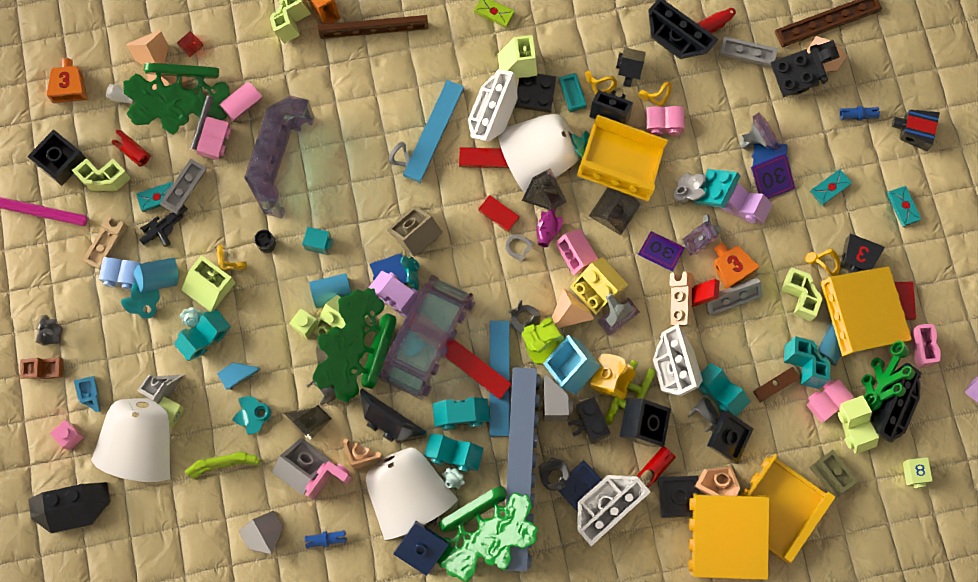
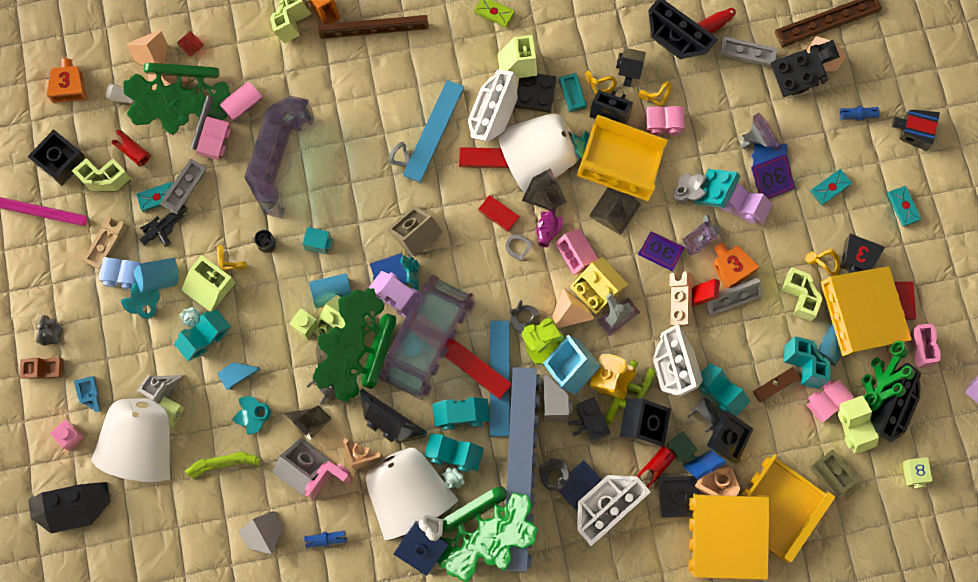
none -> white tile [419,515,443,541]
none -> clear green brick [666,431,698,464]
none -> blue piece [684,450,726,480]

